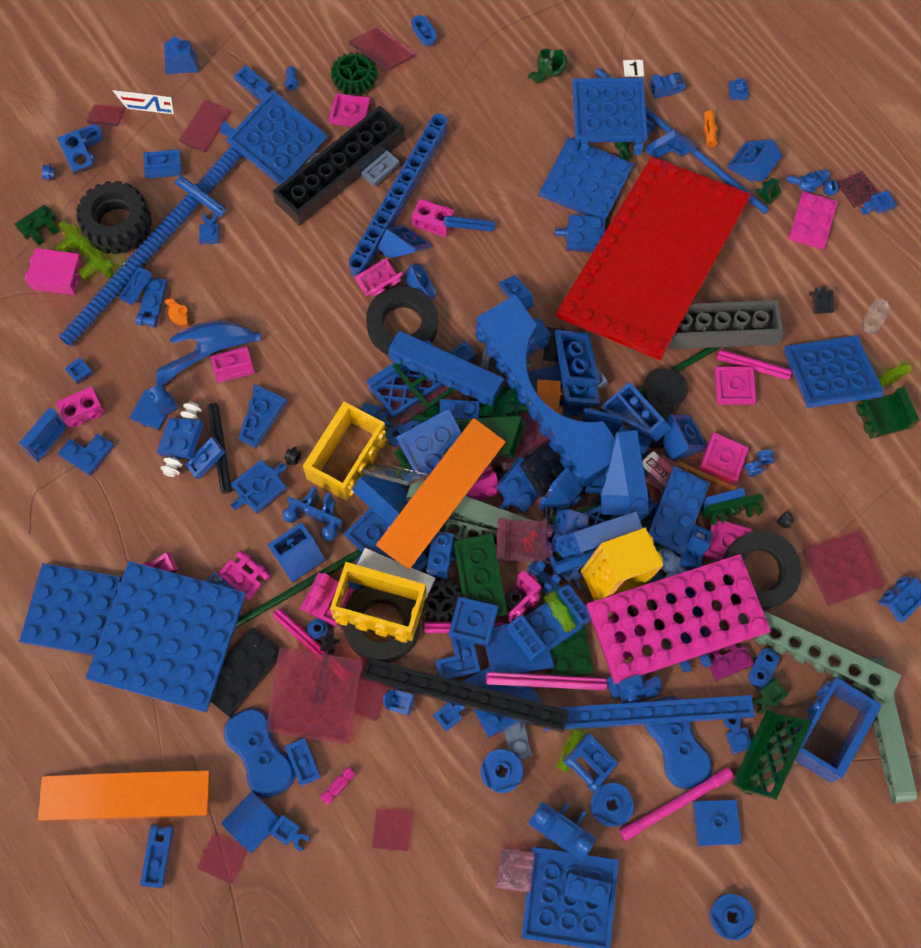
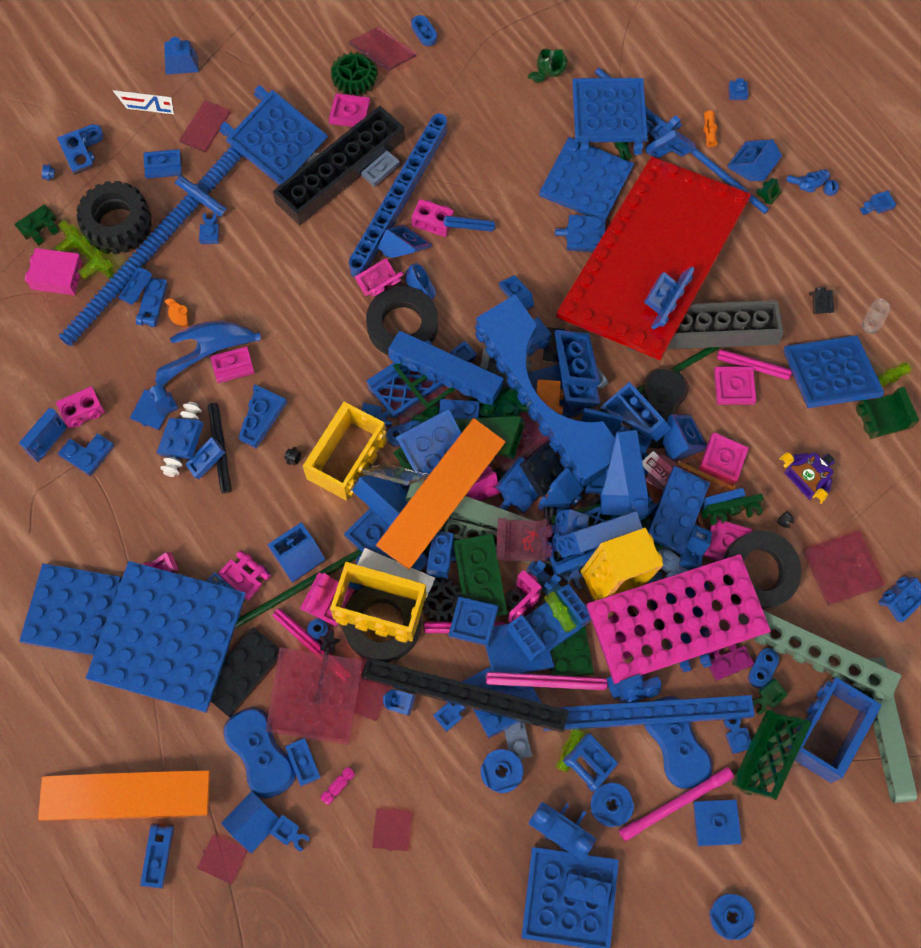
blue plate [64,357,93,385] -> none
clear pink piece [87,104,125,126] -> none
blue plate [230,460,287,514] -> none
blue plate [233,65,271,100] -> none
blue piece [282,486,344,541] -> none
blue pin [285,66,299,90] -> none
blue plate [436,638,481,679] -> none
clear pink piece [495,848,535,893] -> none
white sticker [623,60,644,77] -> none
blue leg [650,72,686,99] -> none
blue bush [744,461,764,477] -> none
blue bush [756,450,775,465] -> none
dark pink plate [788,191,838,250] -> none
clear pink piece [838,171,878,208] -> none
none -> blue bracket [644,266,695,330]
none -> blue plate [649,115,682,140]
none -> torso [779,452,835,504]

